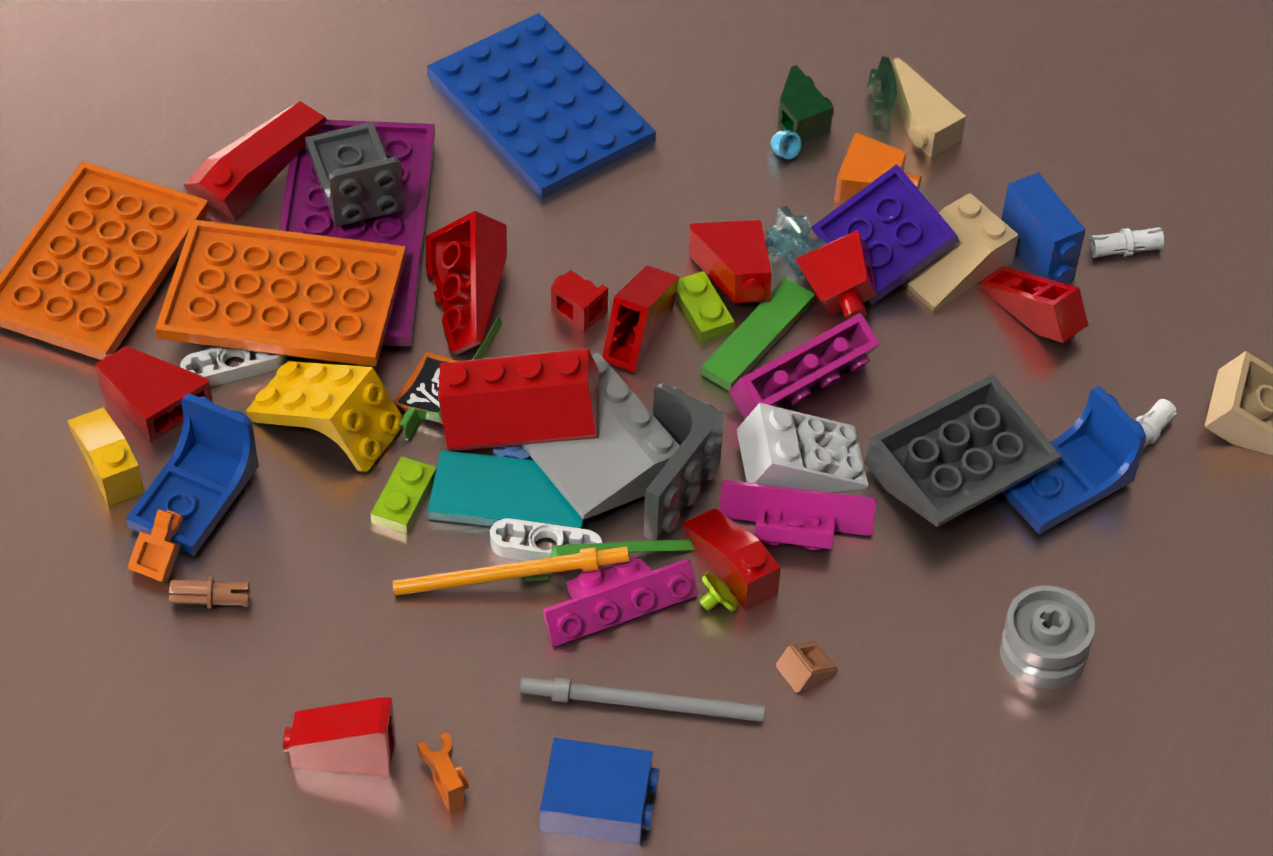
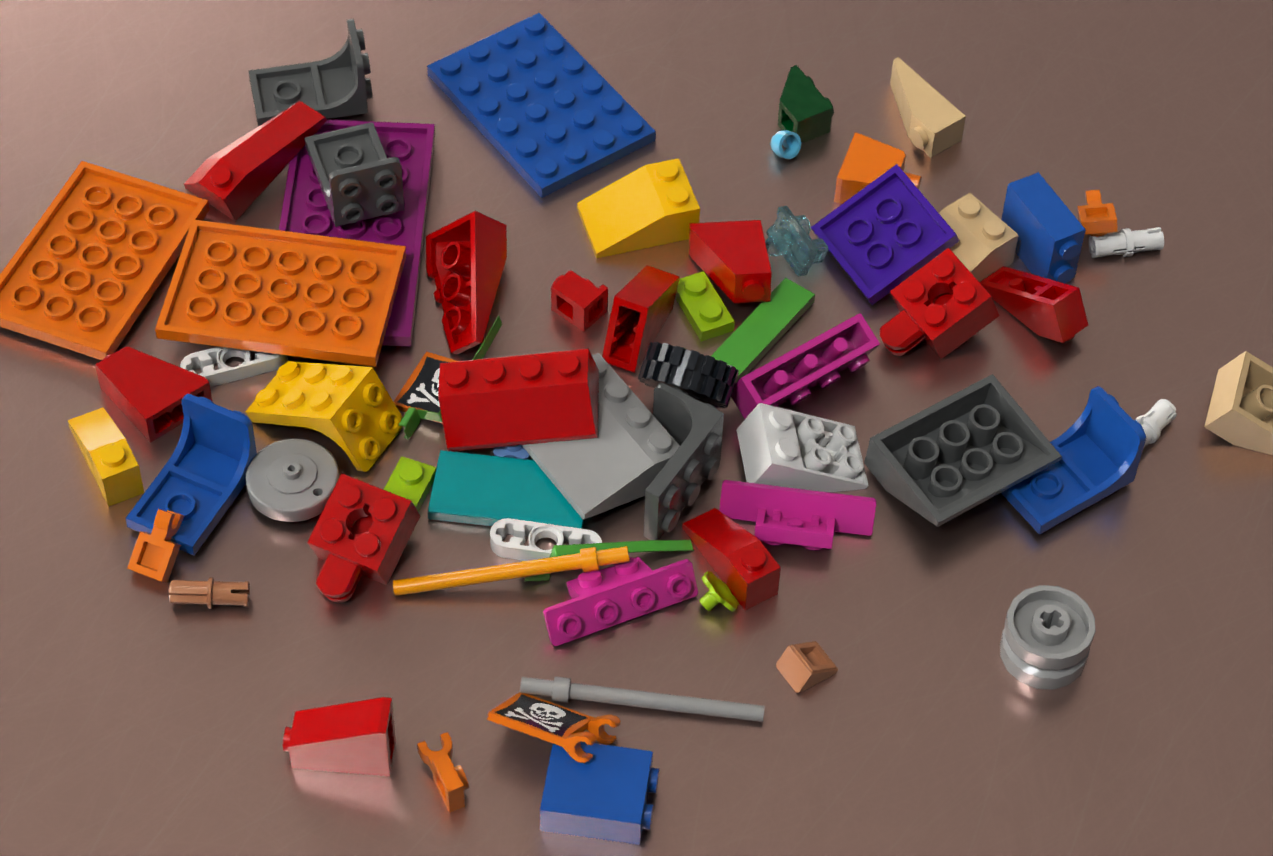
red torso [795,230,877,320] -> none
clear green slope [867,56,896,132] -> none
none -> light grey wheel [246,438,339,522]
none -> dark grey bracket [248,19,373,127]
none -> red brick [307,473,420,603]
none -> flag [487,692,620,763]
none -> yellow slope [577,158,700,259]
none -> black wheel [638,342,739,408]
none -> red brick [880,247,1000,359]
none -> orange plate [1077,190,1118,237]

